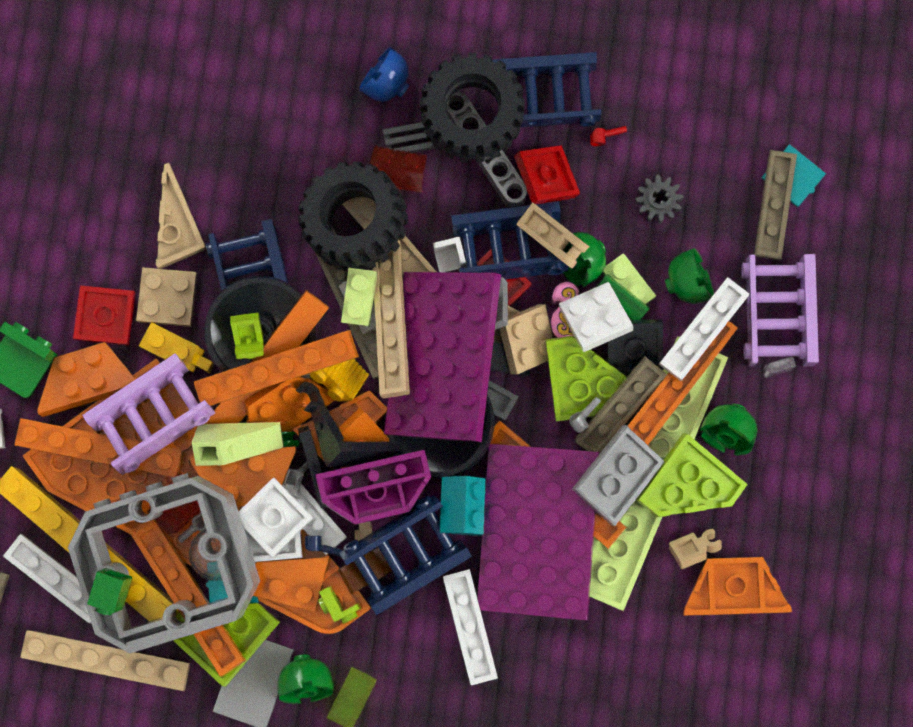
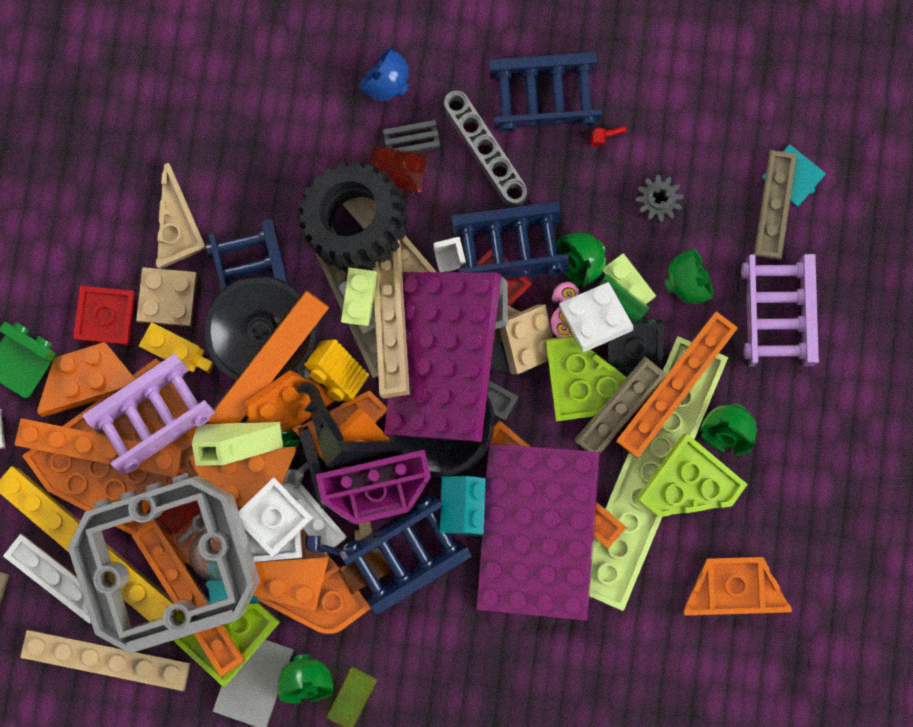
green brick [87,568,132,615] -> none
orange plate [194,330,359,406] -> none
lime bracket [230,313,264,359] -> none
lime bracket [318,586,361,624] -> none
black tyre [420,53,525,163] -> none
white plate [443,569,498,685] -> none
red plate [514,145,580,204] -> none
tan plate [516,203,589,269] -> none
light grey hand [569,397,601,433] -> none
light grey tile [572,425,665,526] -> none
white plate [659,277,749,381] -> none
tan plate [669,529,722,569] -> none
clear tile [763,357,796,378] -> none

